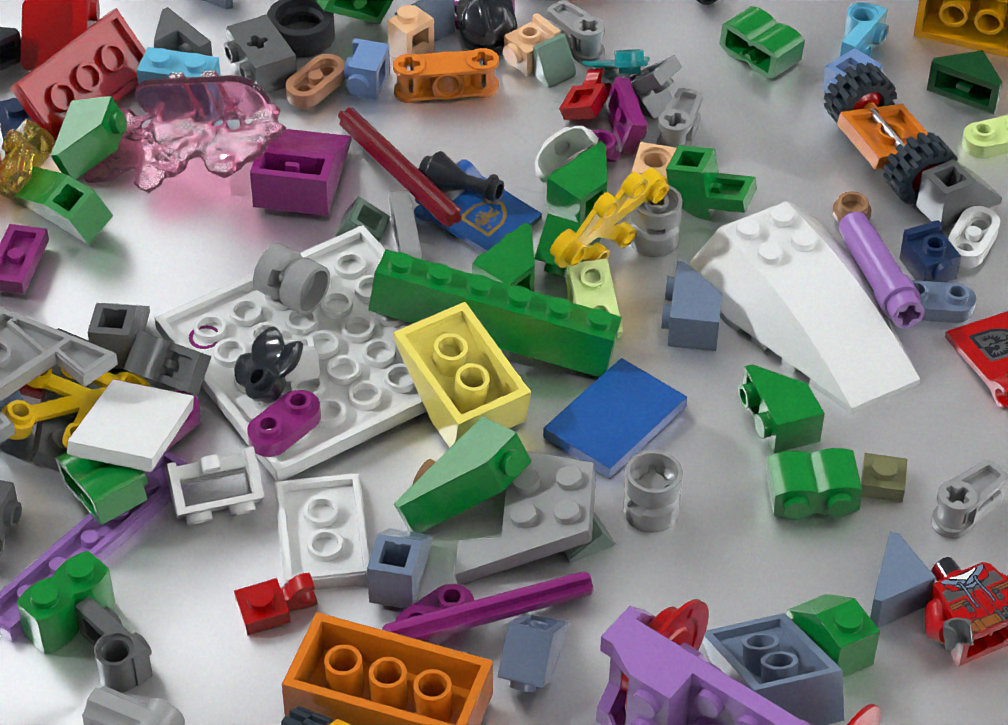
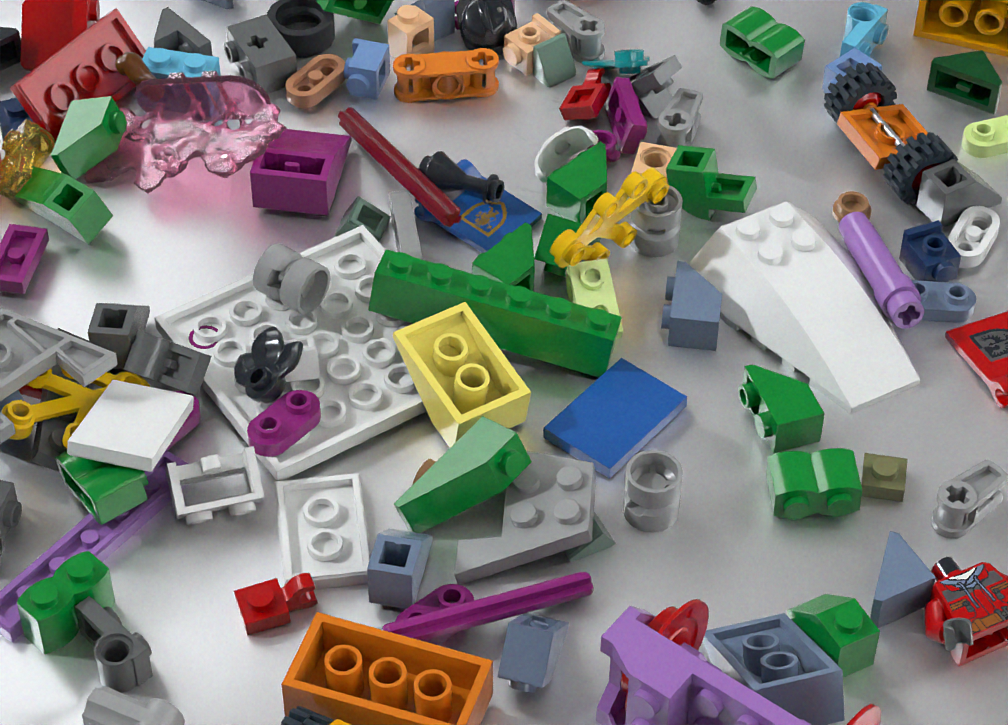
none -> reddish brown arm [115,52,166,100]

